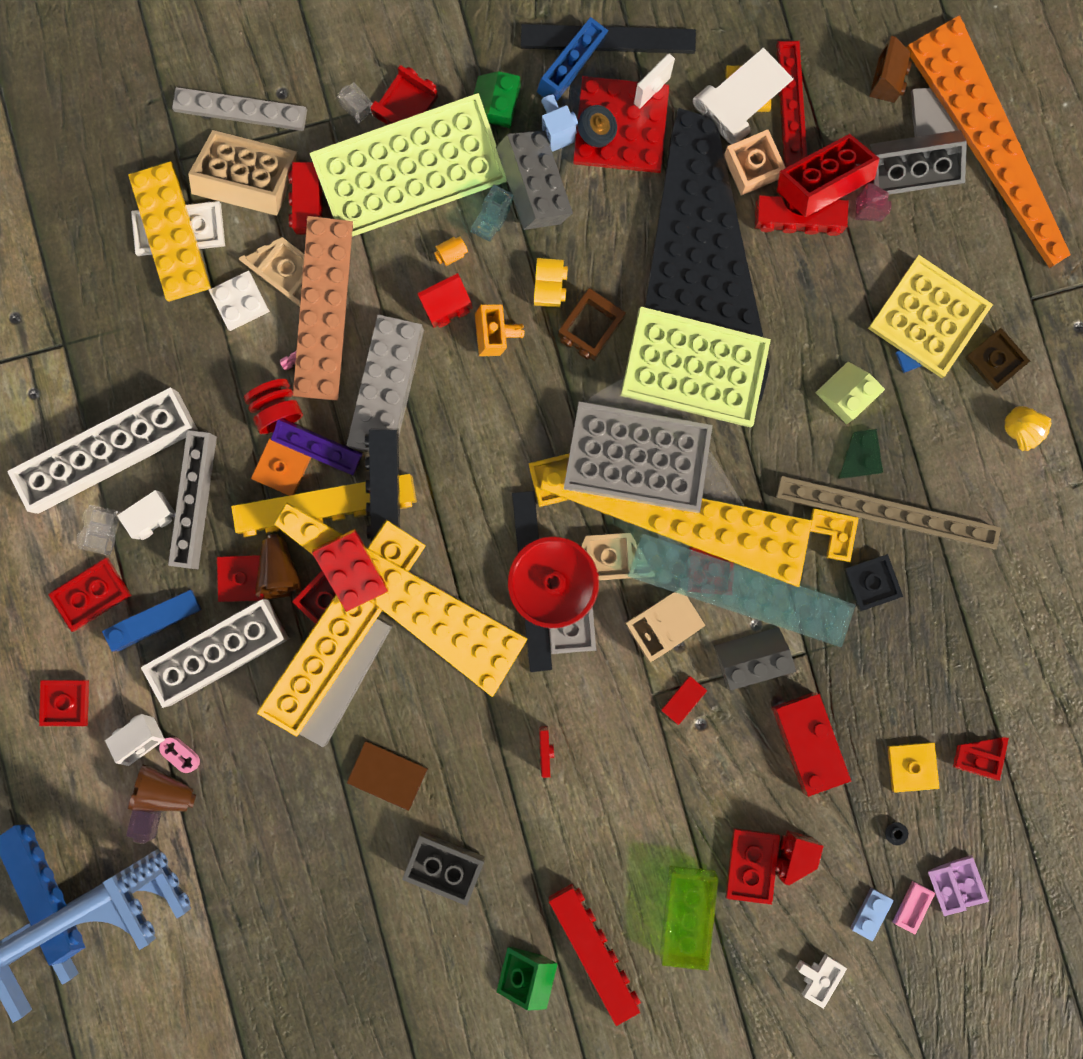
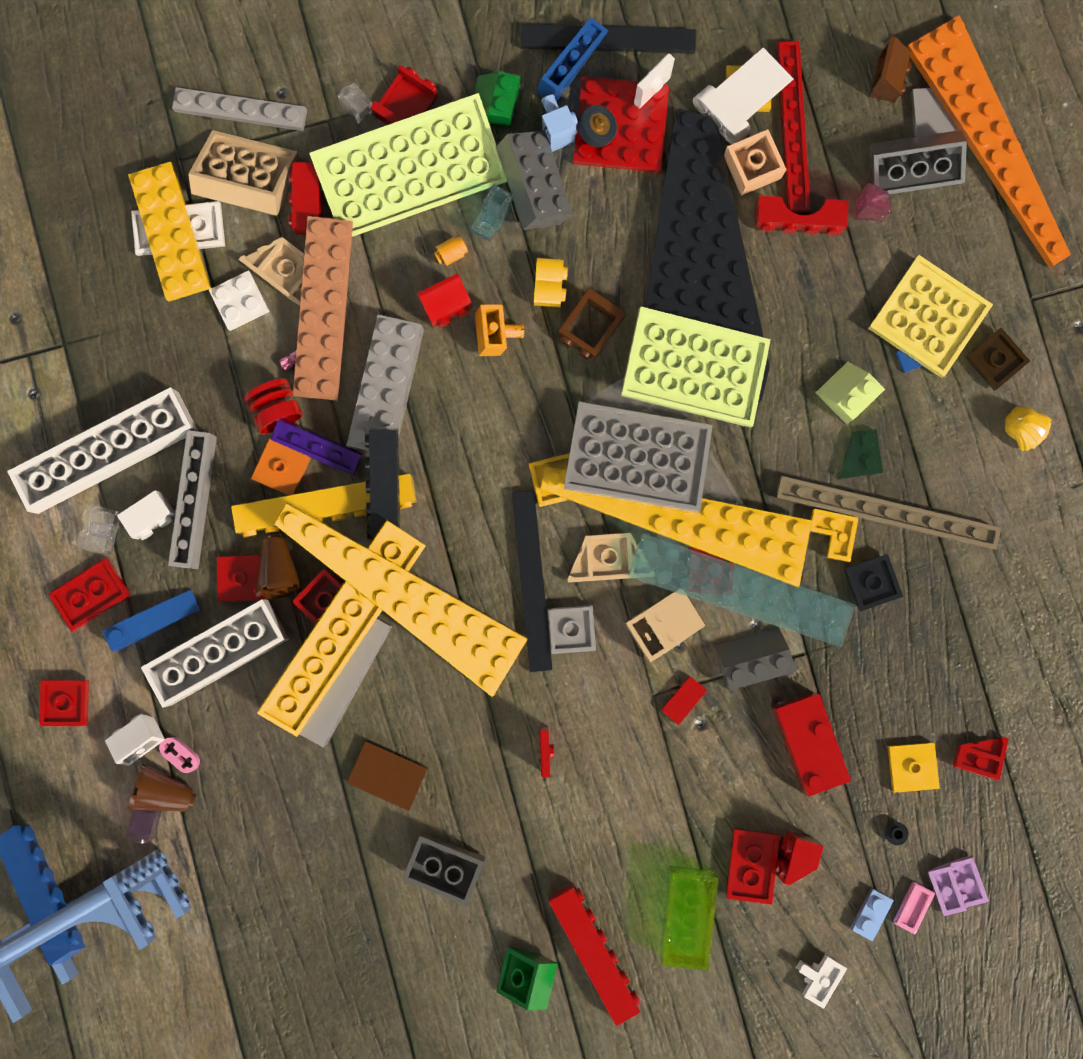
plate [312,529,388,612] -> none
red dish [508,537,599,628] -> none
red brick [777,134,880,217] -> none

